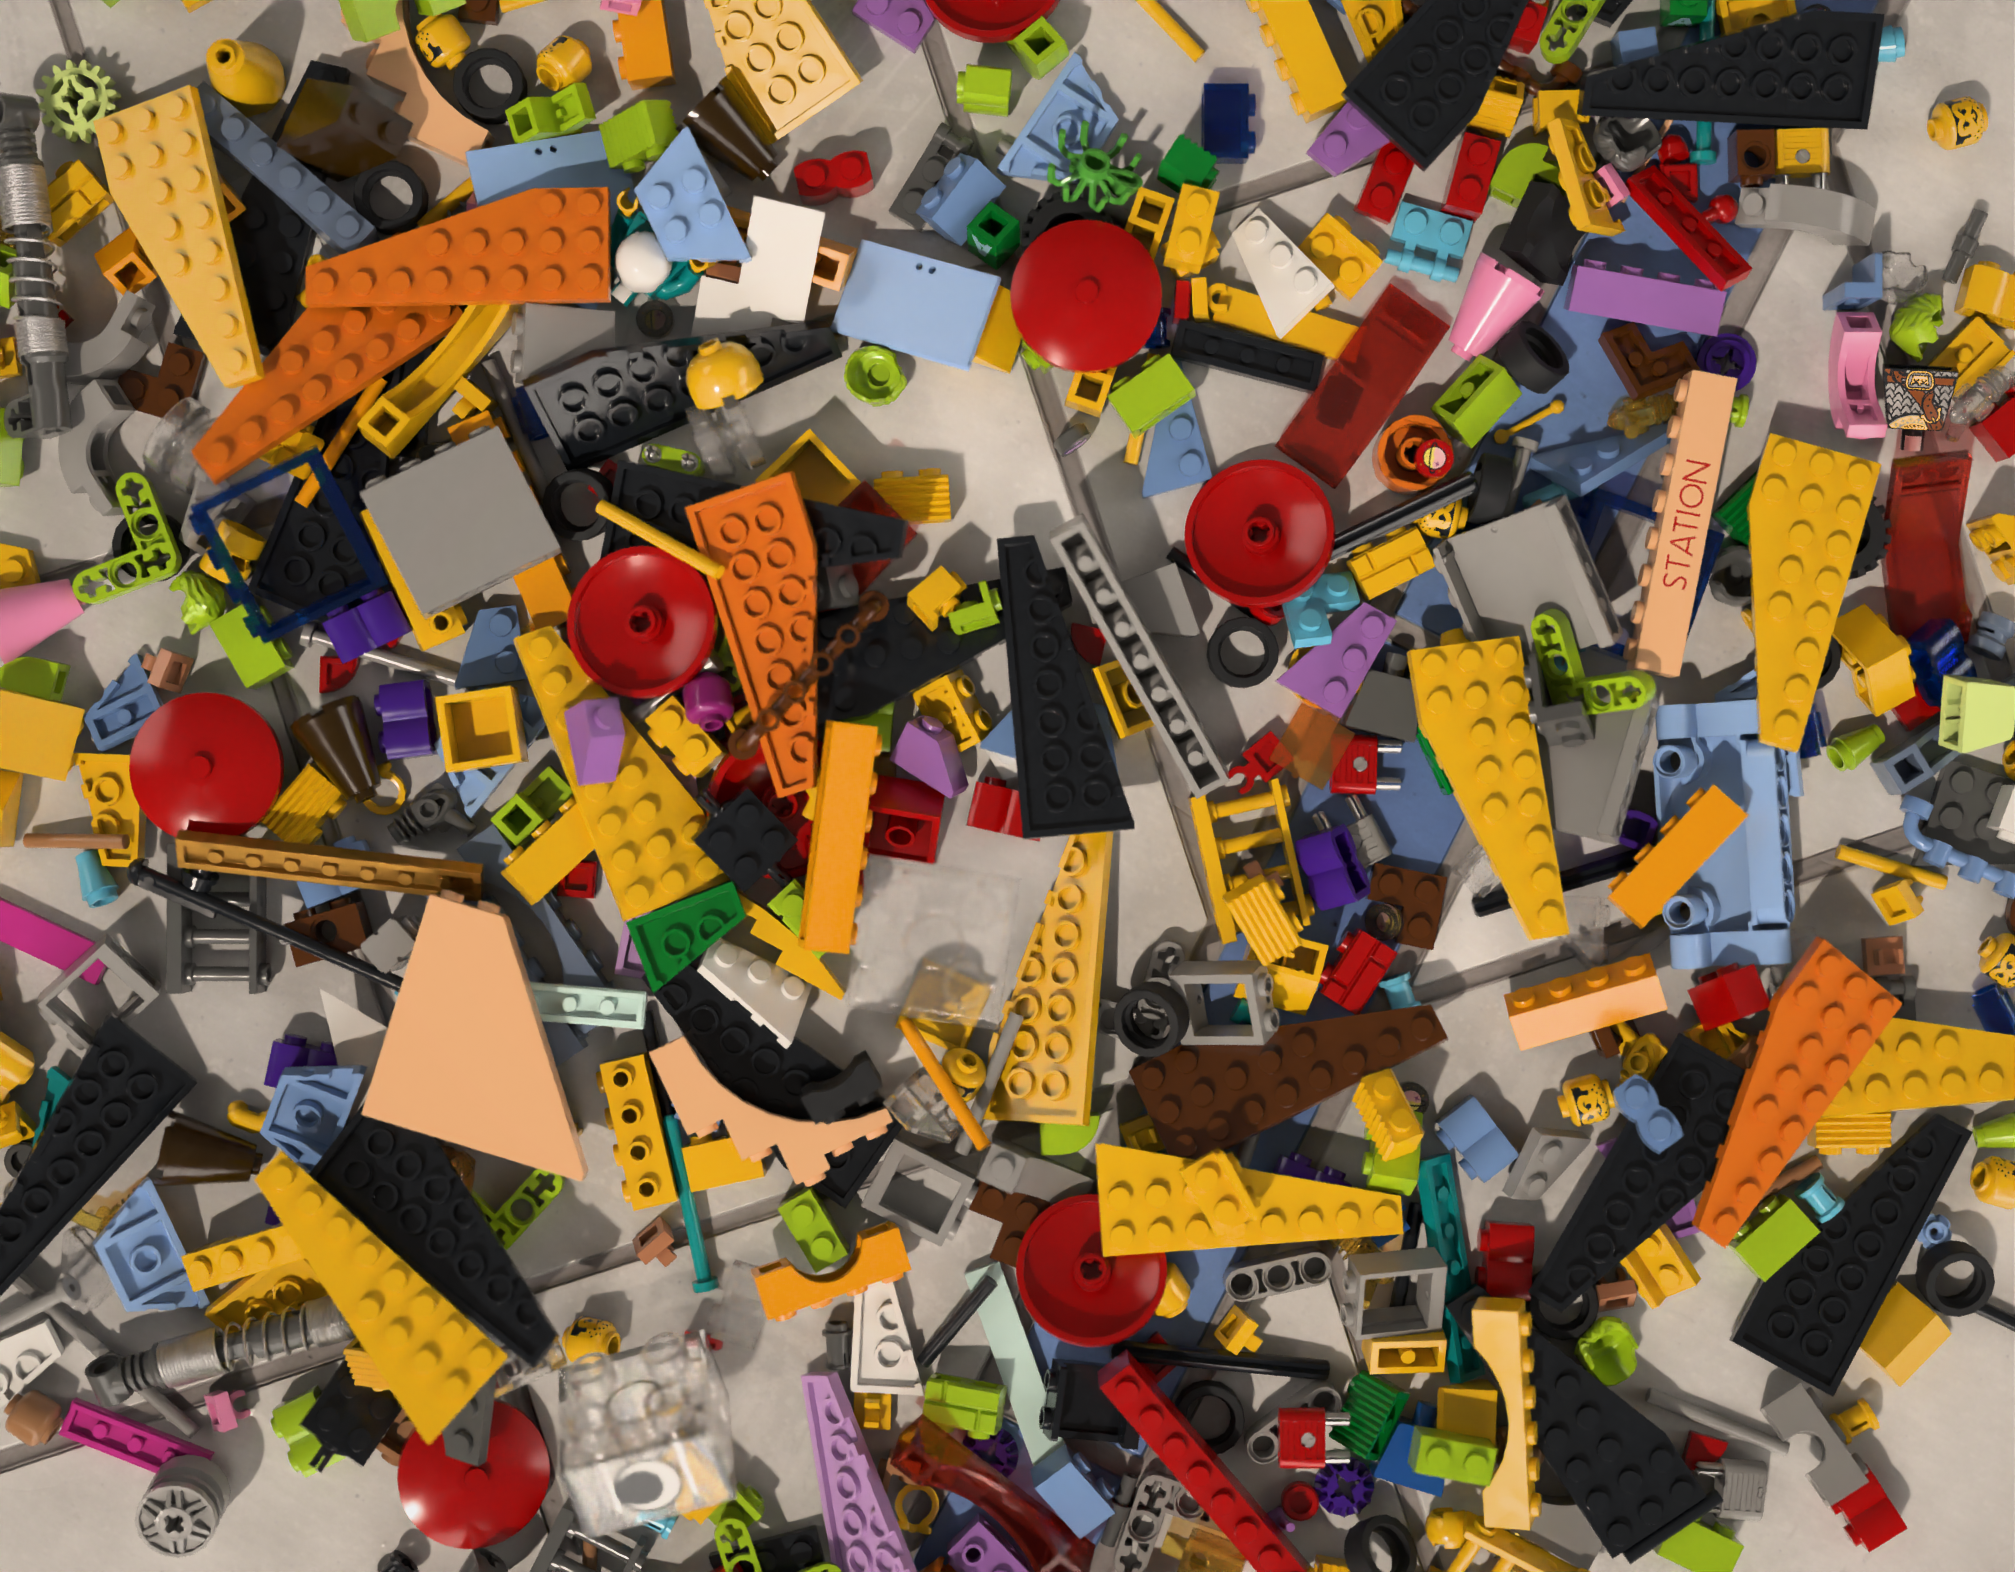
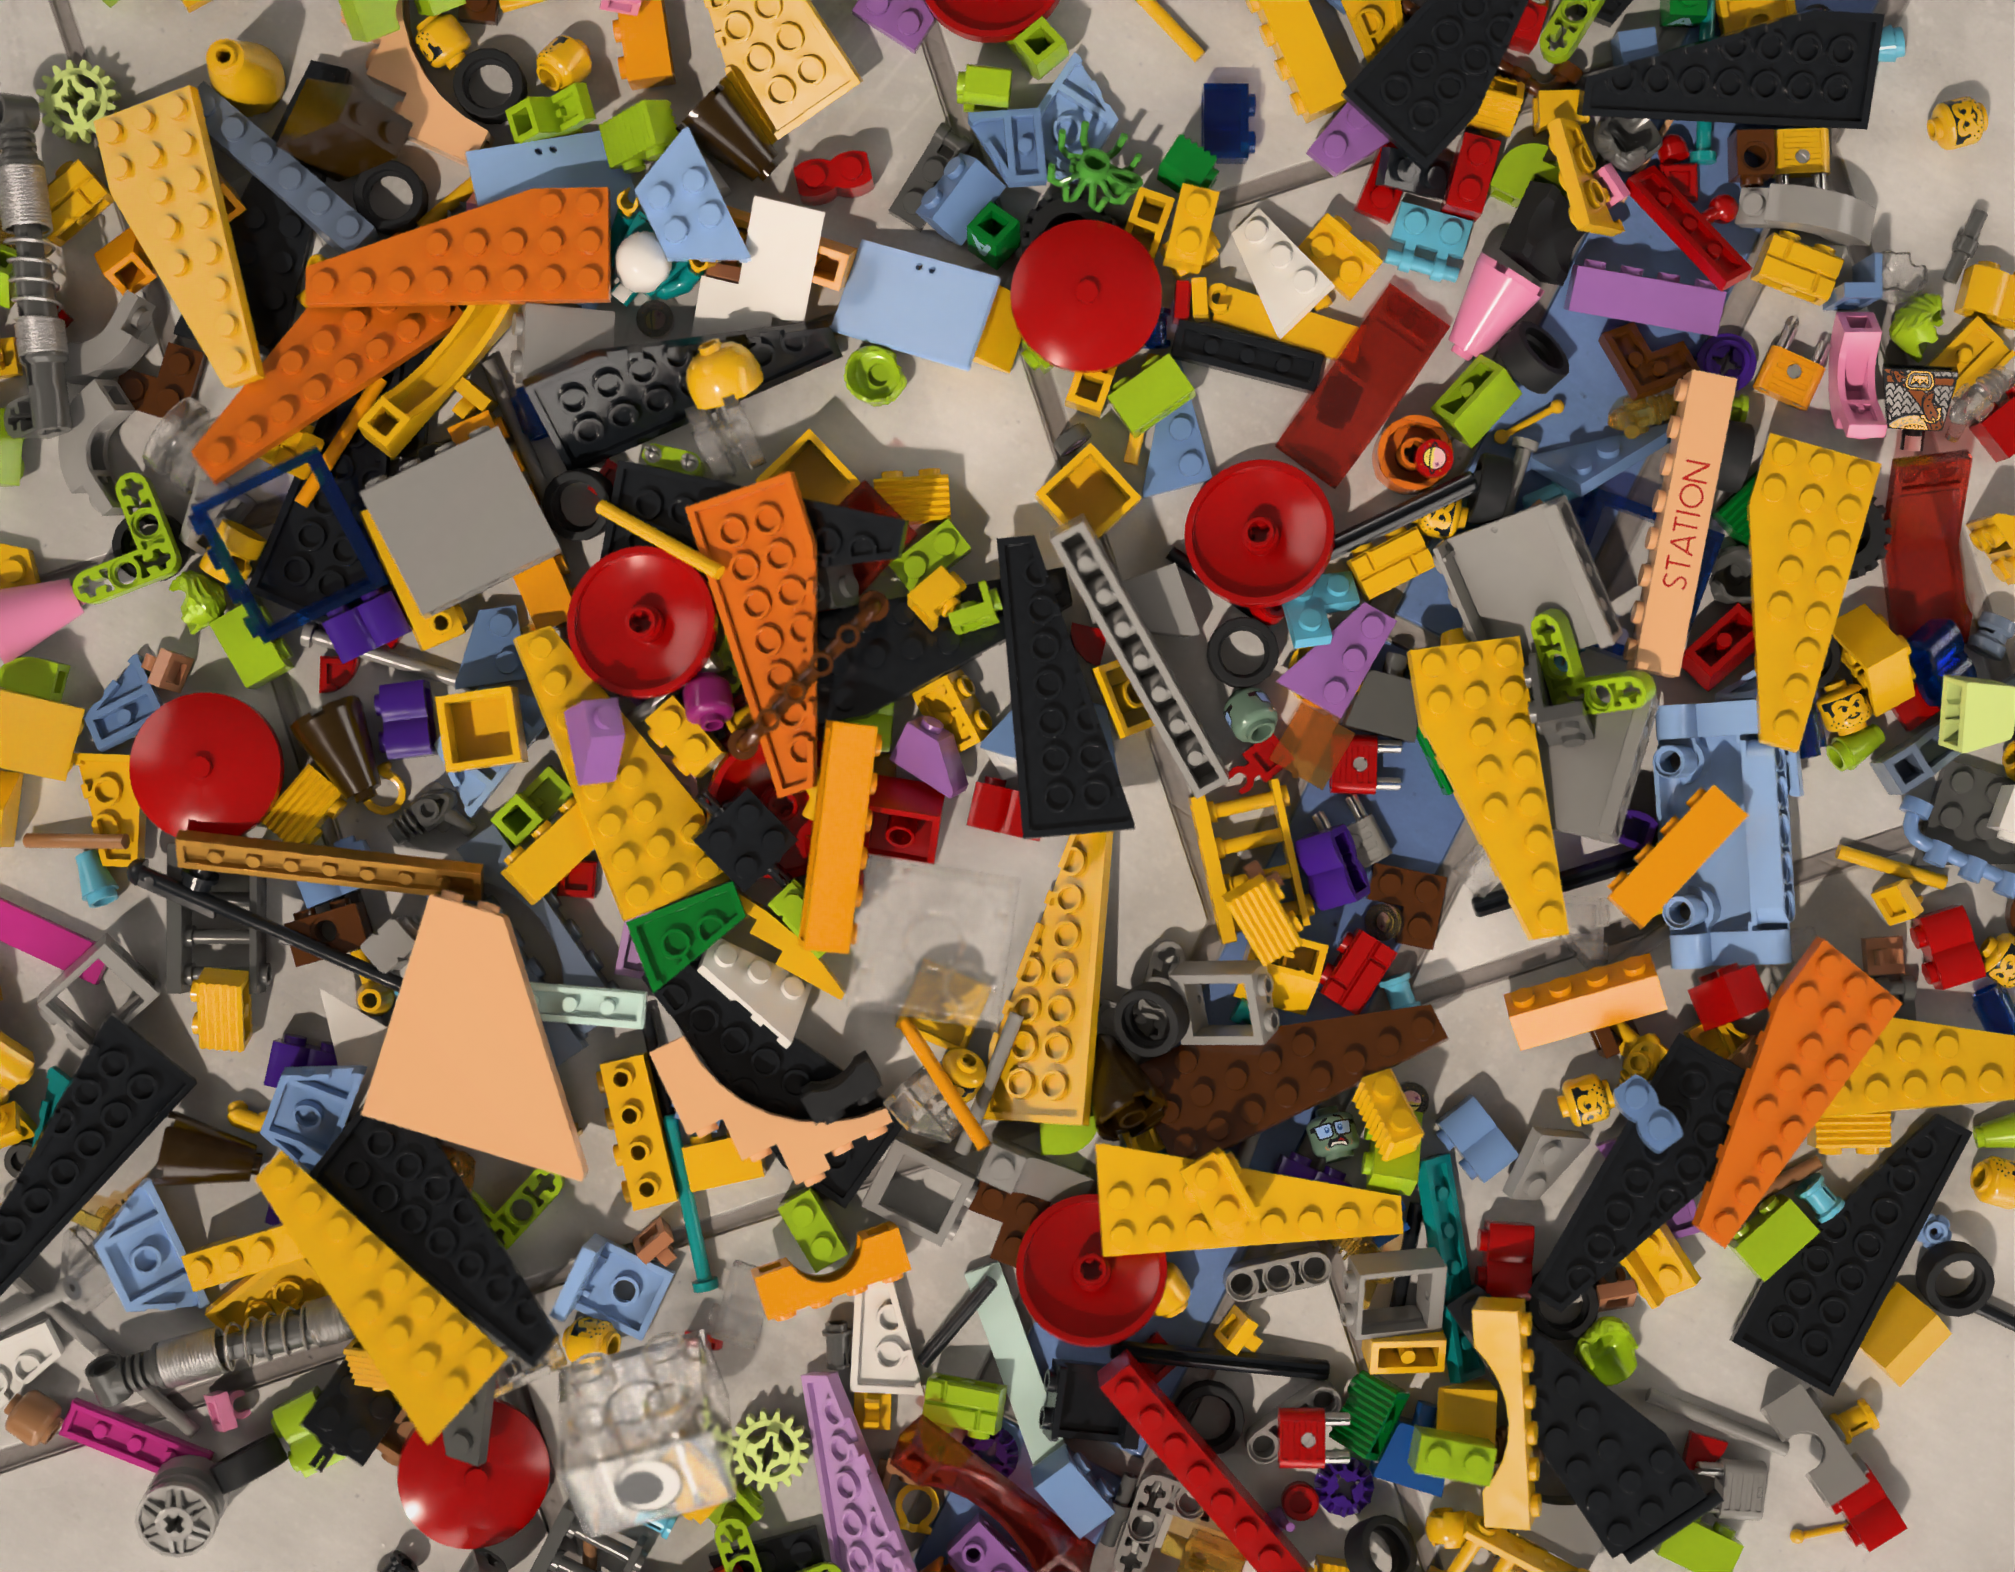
none -> yellow brick [190,967,253,1053]
none -> black tyre [210,1432,288,1494]
none -> yellow bar [350,949,395,1017]
none -> light blue bracket [549,1233,676,1341]
none -> yellowish green gear [728,1408,810,1492]
none -> lime brick [889,519,972,592]
none -> medium blue wing [967,107,1047,188]
none -> yellow piece [1035,442,1142,540]
none -> dark brown cone [1091,1034,1168,1141]
none -> sand green head [1223,688,1279,743]
none -> sand green head [1306,1106,1360,1164]
none -> black plate [1375,147,1451,200]
none -> red brick [1681,603,1755,692]
none -> black tyre [1716,420,1755,493]
none -> yellow brick [1750,230,1844,306]
none -> light orange piece [1753,325,1831,411]
none -> yellow hinge [1790,1523,1848,1544]
none -> yellow head [1816,678,1872,737]
none -> red brick [1910,905,1986,990]

